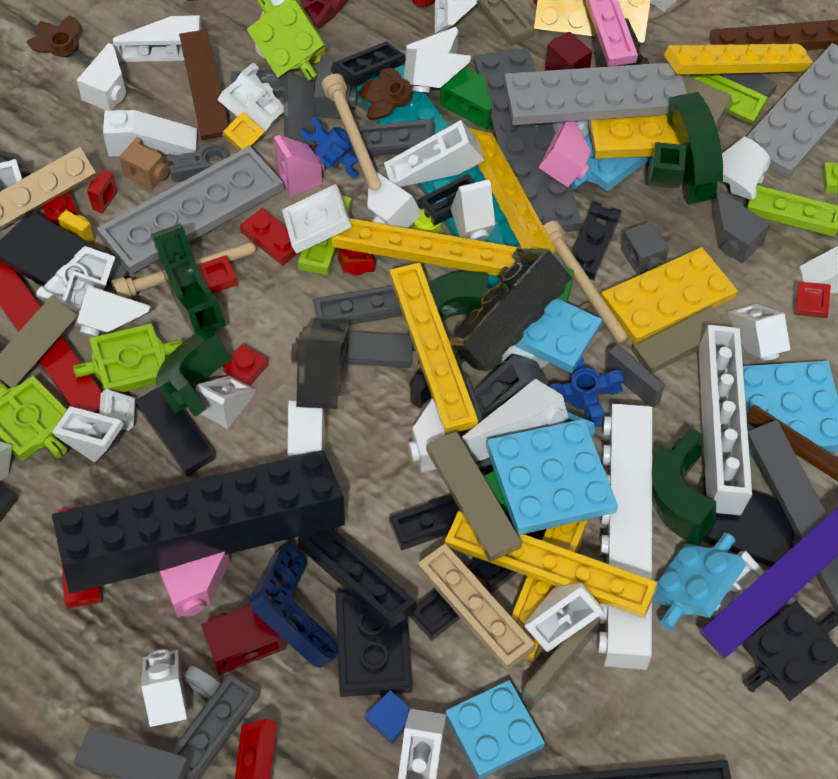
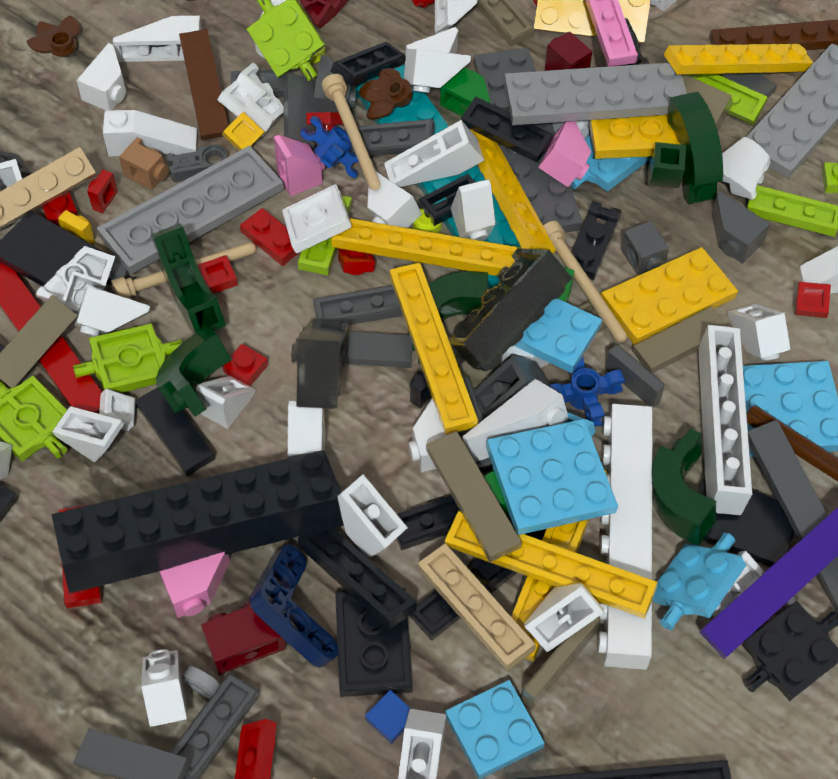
none -> red plate [306,112,343,130]
none -> white slope [337,474,408,559]
none -> black plate [461,96,553,163]

